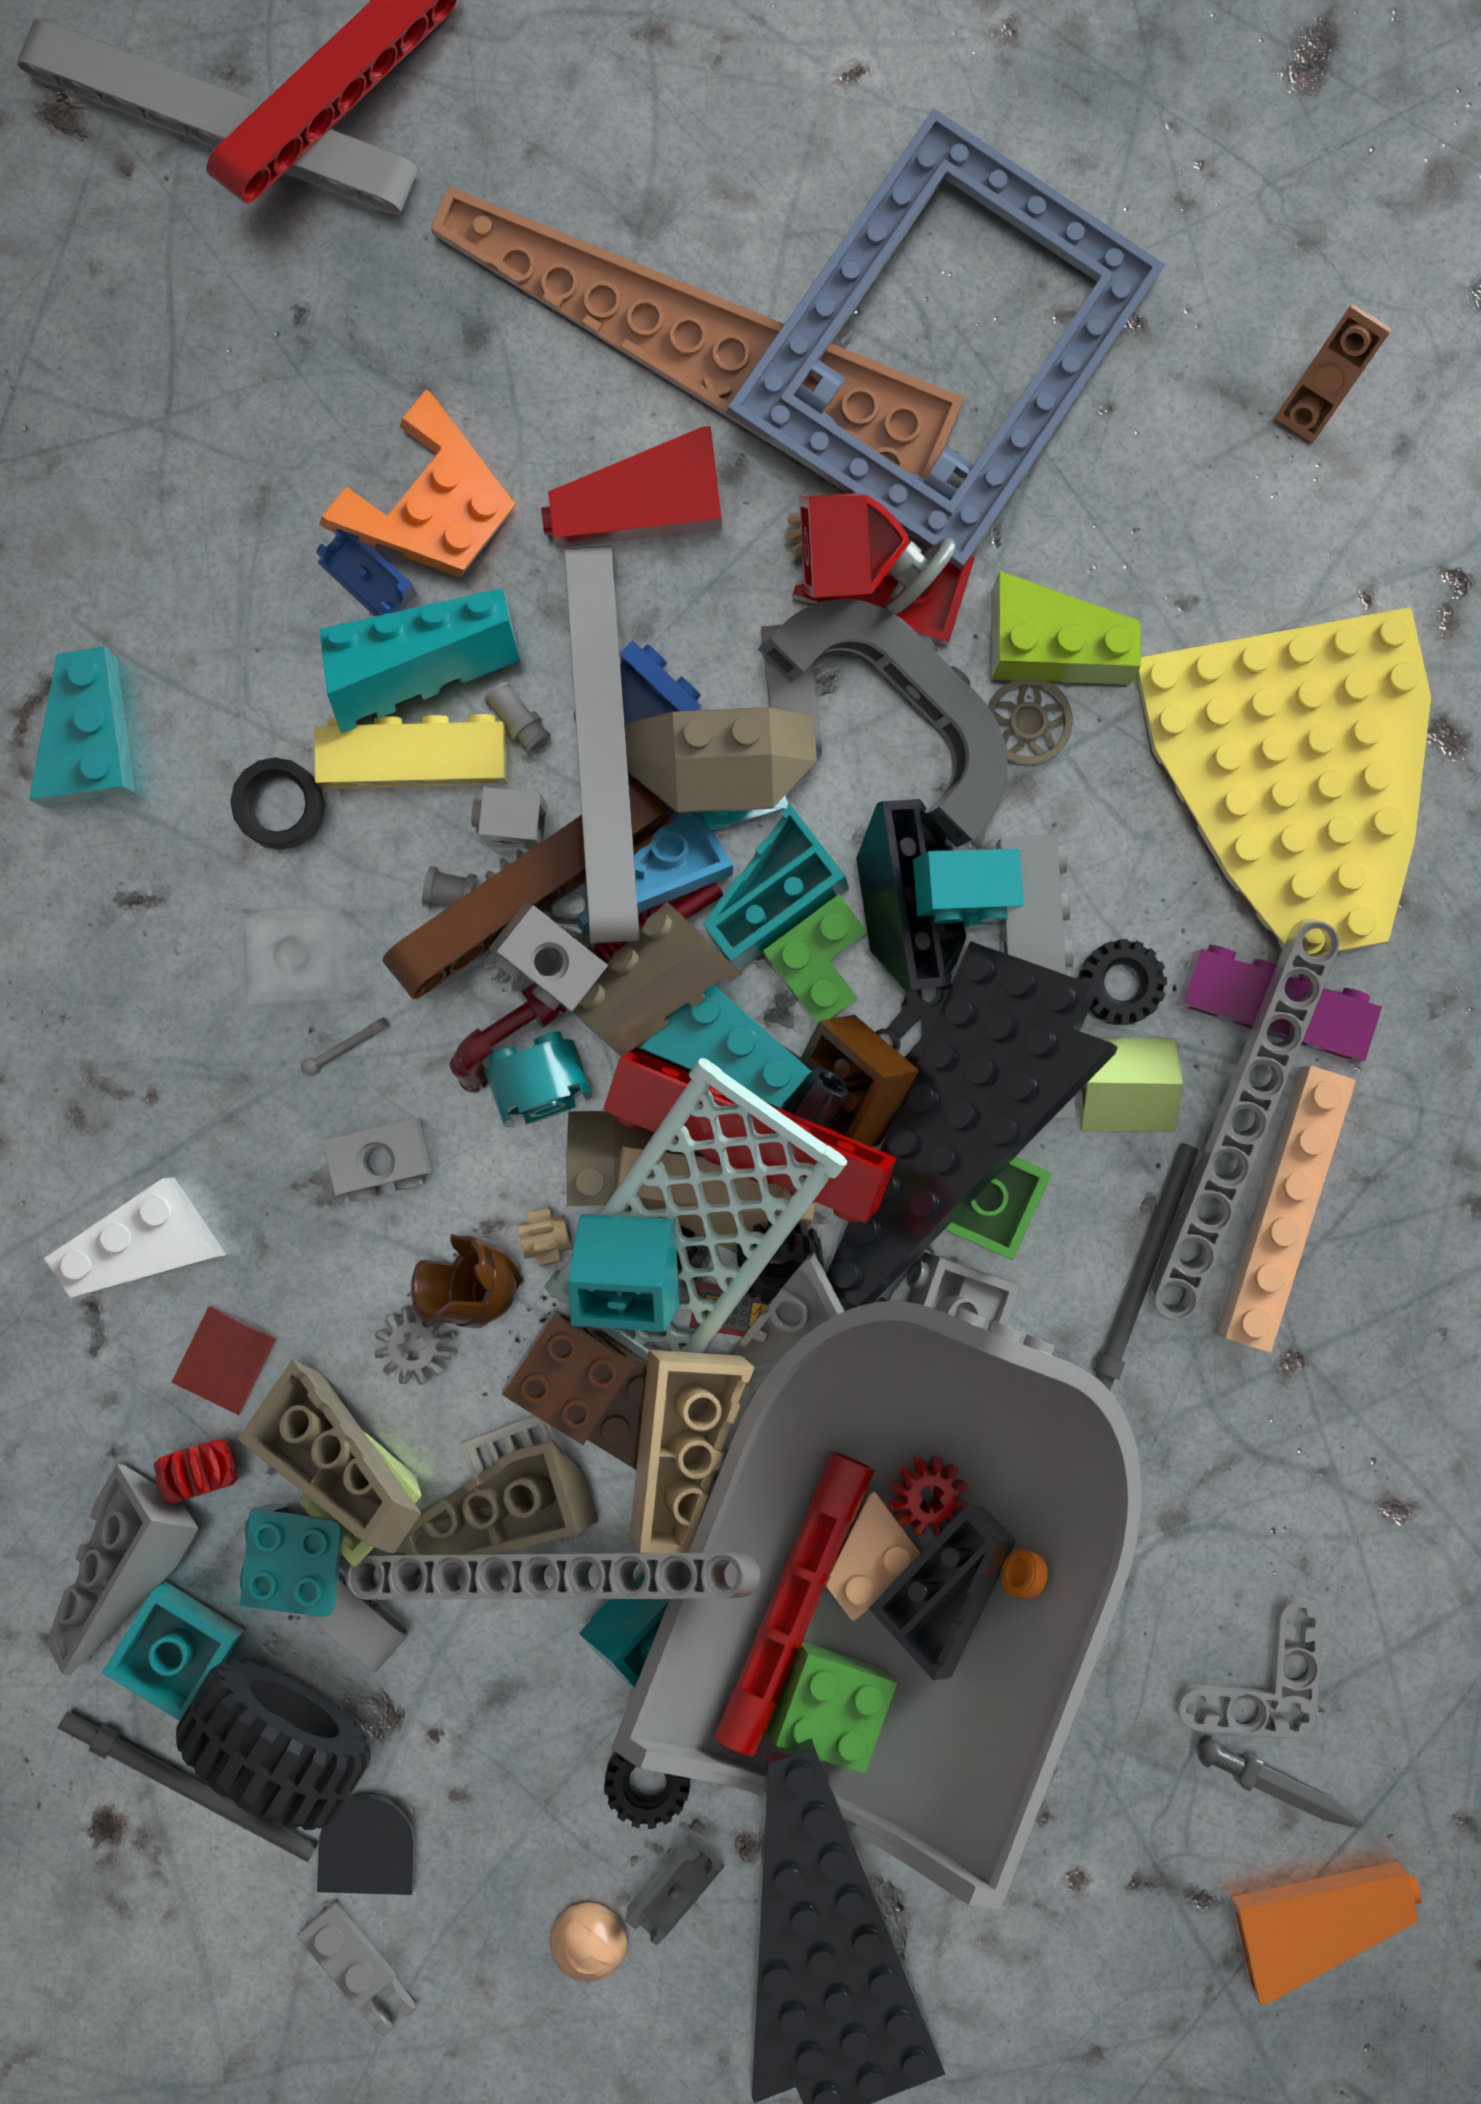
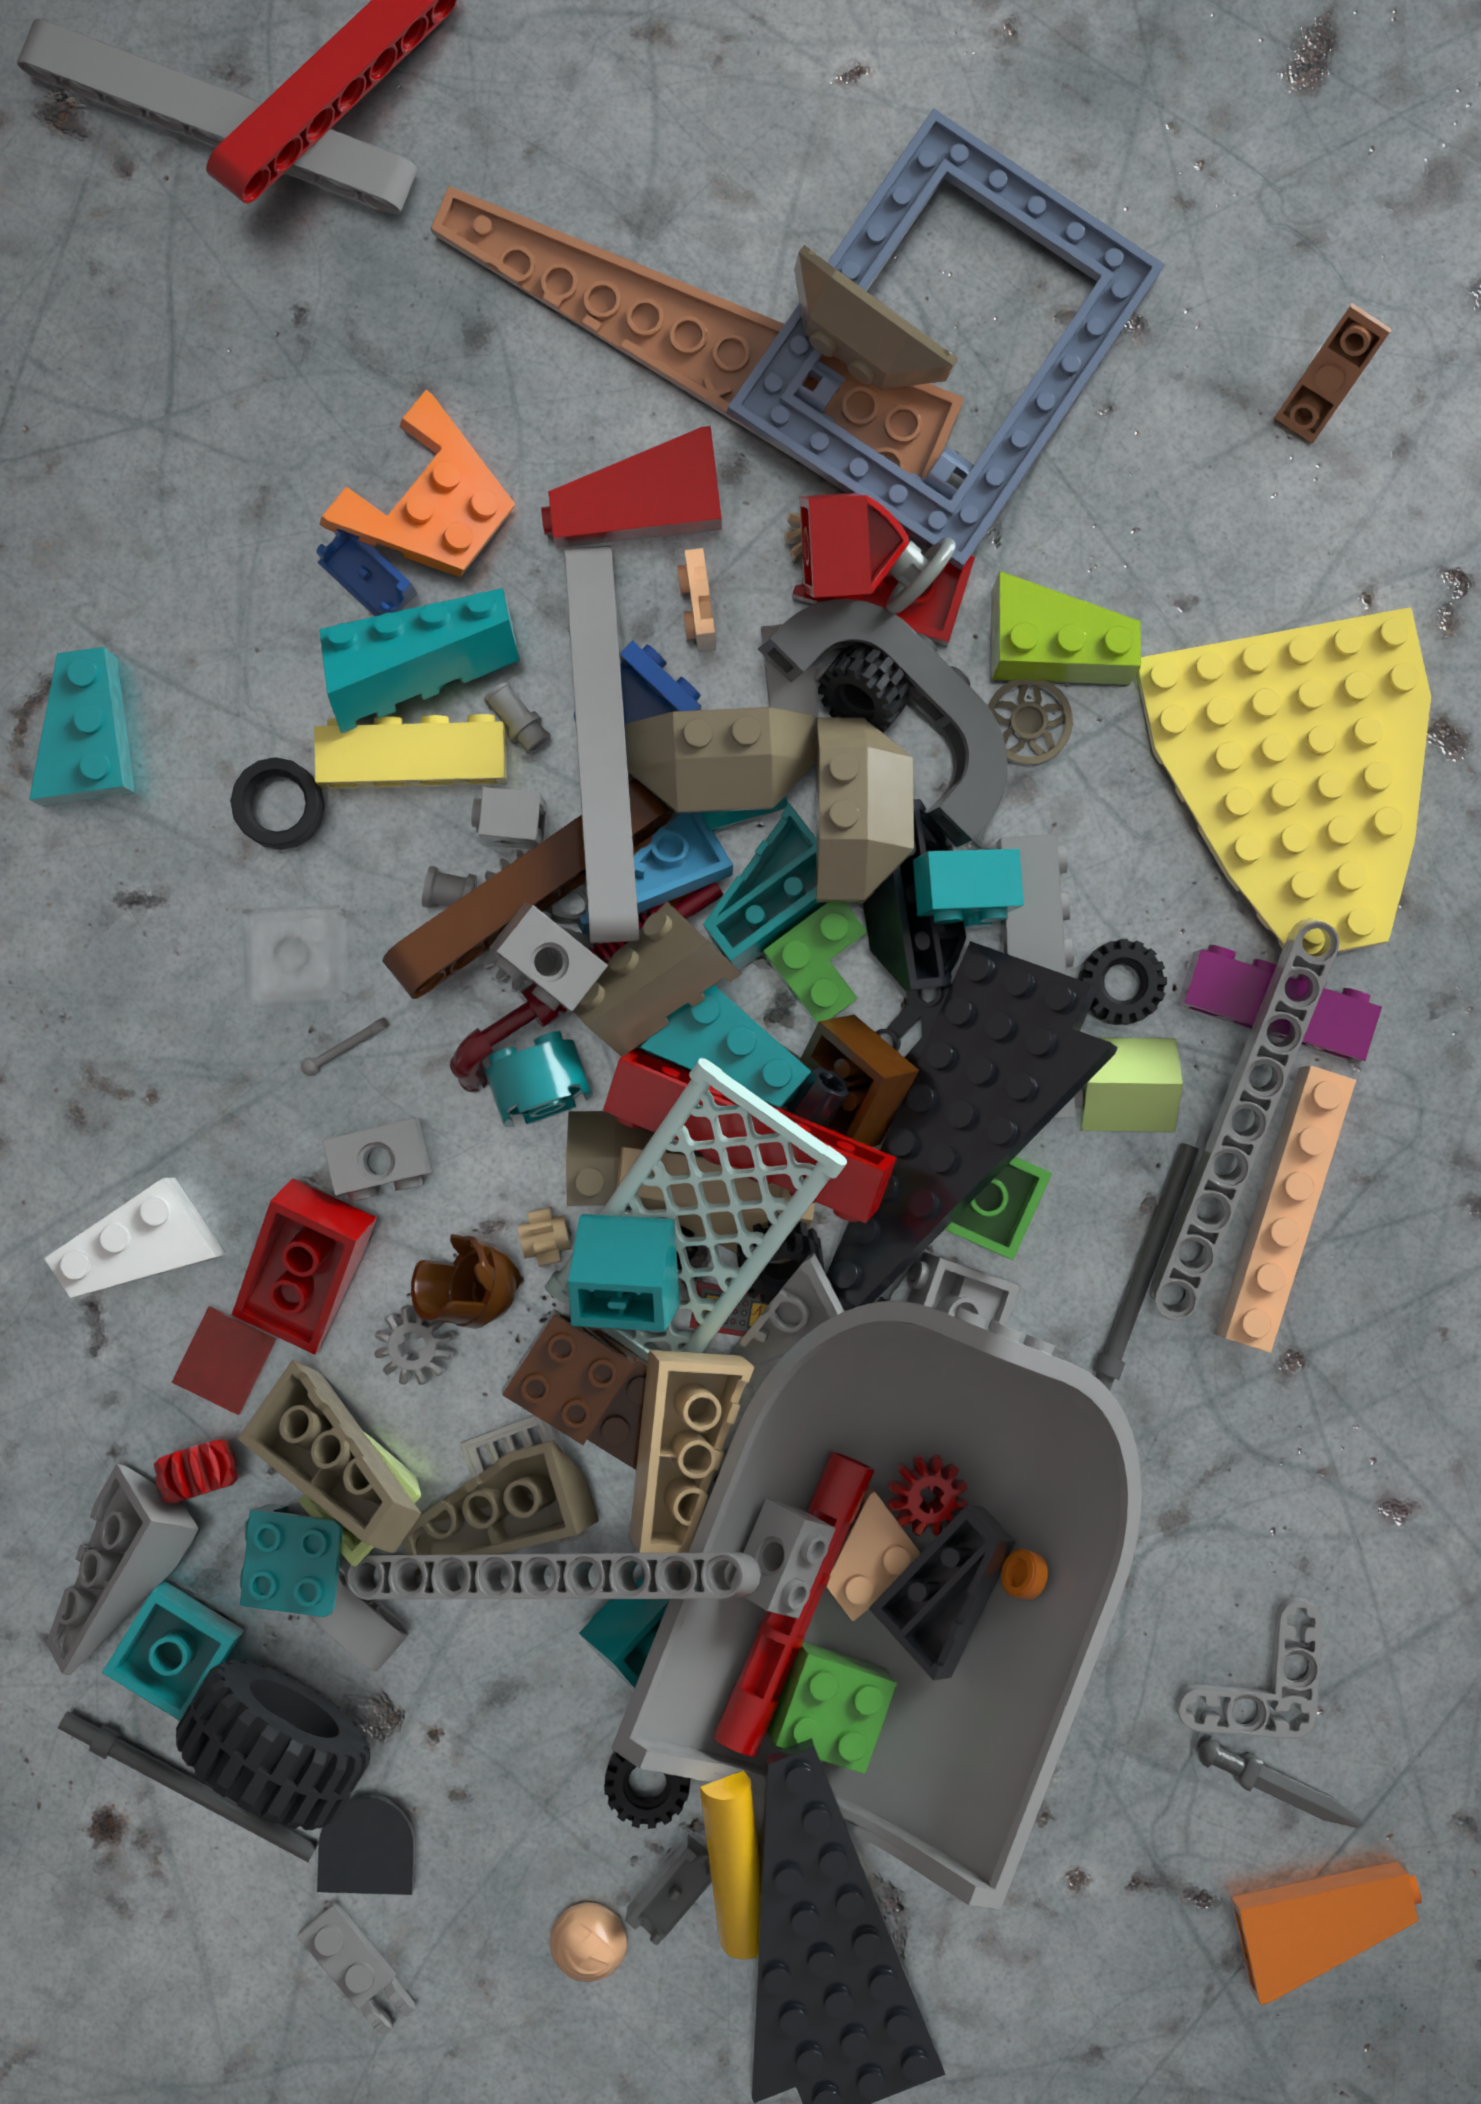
none -> red slope [231,1178,377,1355]
none -> light nougat wing [677,548,716,652]
none -> yellow brick [700,1771,761,1960]
none -> light grey brick [730,1498,836,1619]
none -> dark tan wedge [794,245,958,390]
none -> dark tan wedge [816,717,914,903]
none -> black tyre [818,645,910,733]

